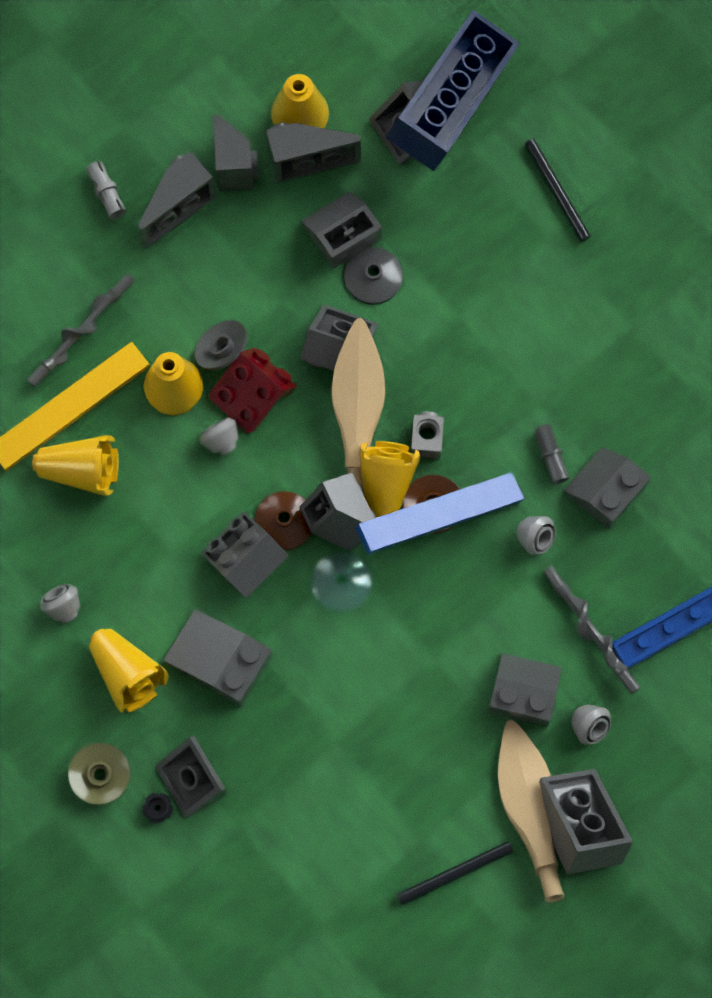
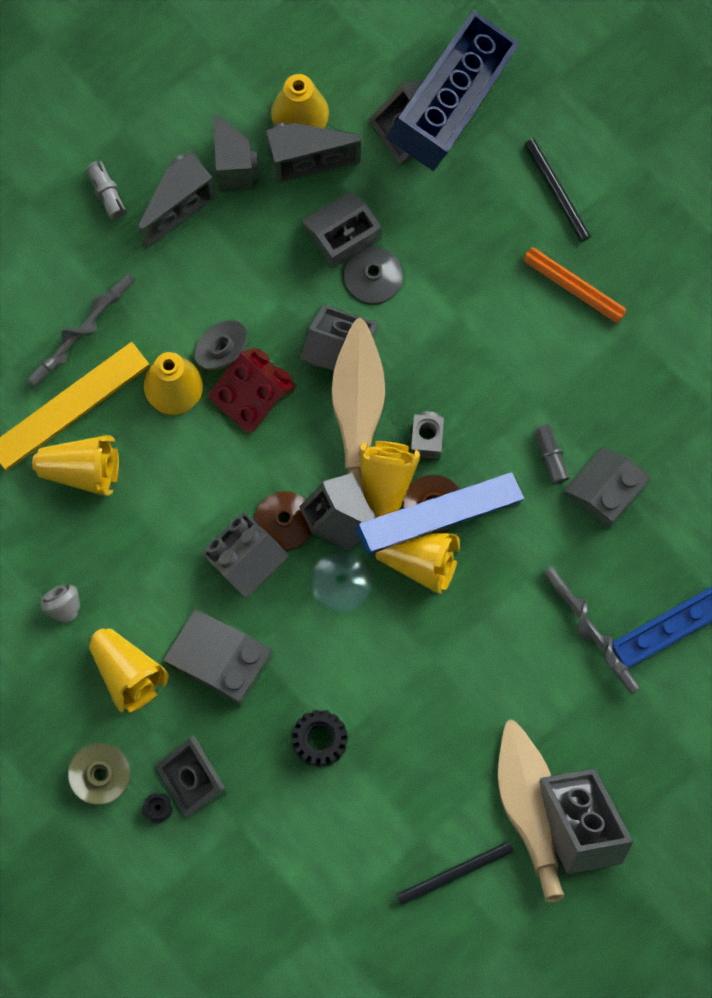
light grey cone [200,417,239,455] -> none
dark grey slope [488,653,562,727] -> none
light grey cone [517,516,556,556] -> none
light grey cone [571,704,611,745] -> none
none -> black tyre [292,709,348,768]
none -> yellow cone [375,533,460,594]
none -> orange axle [523,247,626,323]

